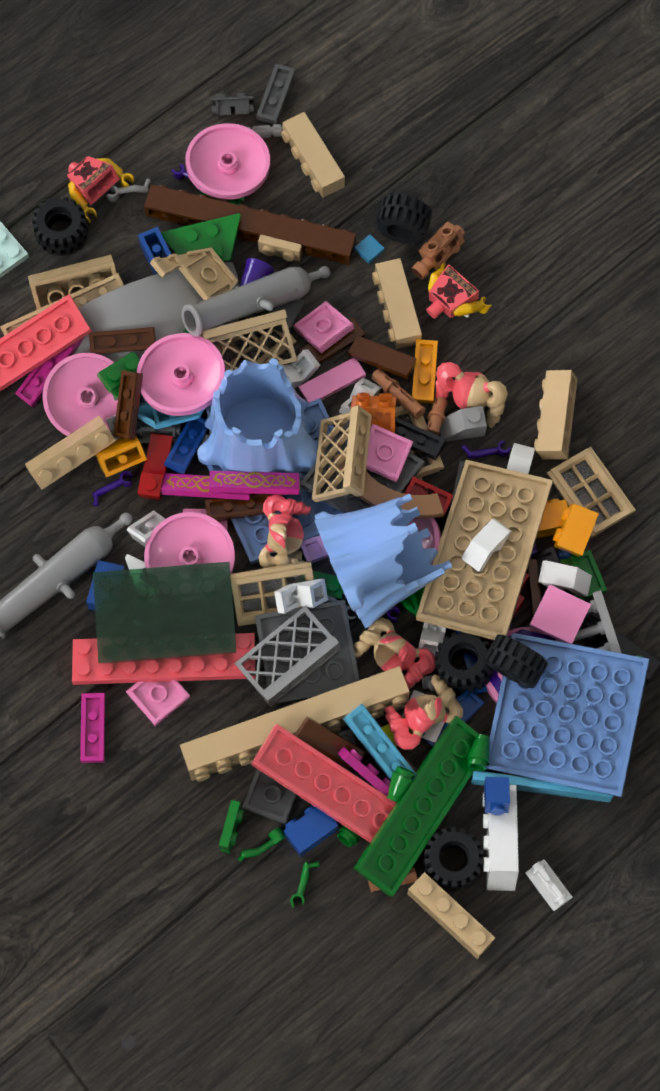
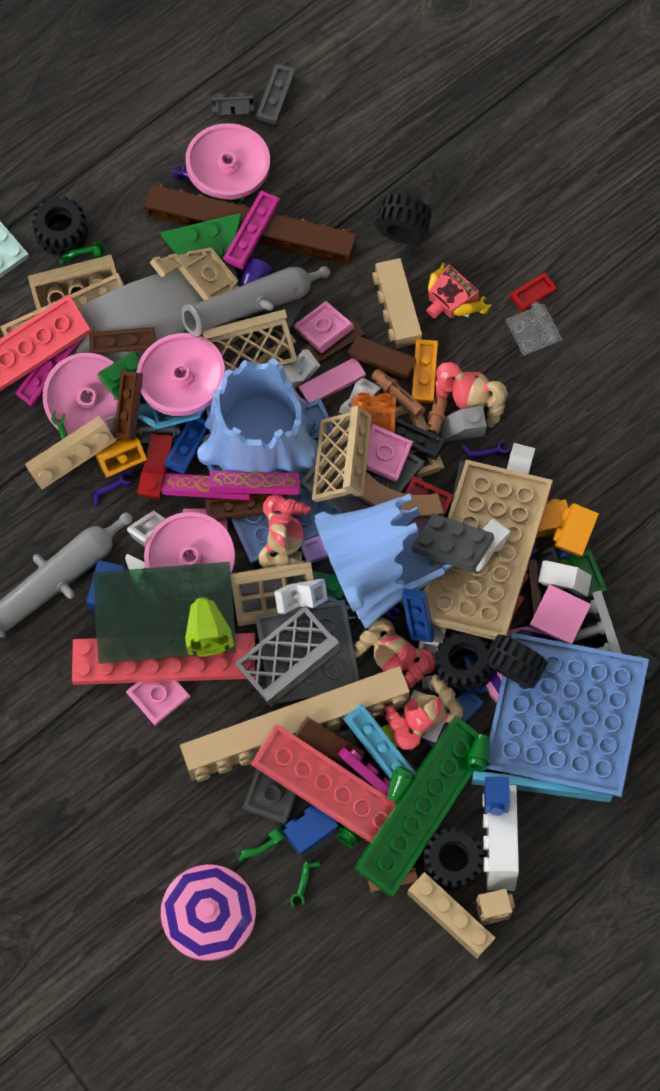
torso [67,157,134,223] -> none
dark pink plate [80,693,105,763] -> none
light grey piece [107,178,151,202] -> none
blue brick [138,227,171,275] -> none
green plate [219,800,244,854] -> none
light grey axle [247,124,282,138] -> none
tan plate [258,234,302,262] -> none
tan brick [281,112,345,198] -> none
dark azure tile [354,234,385,264] -> none
nougat brick [411,221,465,280] -> none
white hinge [525,859,573,911] -> none
tan brick [534,370,578,460] -> none
tan piece [547,447,636,538] -> none
none -> green piece [51,411,68,440]
none -> green piece [59,242,105,264]
none -> dish [161,865,256,961]
none -> lime cone [185,597,234,657]
none -> dark pink tile [223,191,280,270]
none -> blue tile [402,588,435,643]
none -> dark grey plate [412,513,494,573]
none -> tan brick [475,889,515,926]
none -> clear hinge [505,301,563,356]
none -> red tile [510,272,557,313]

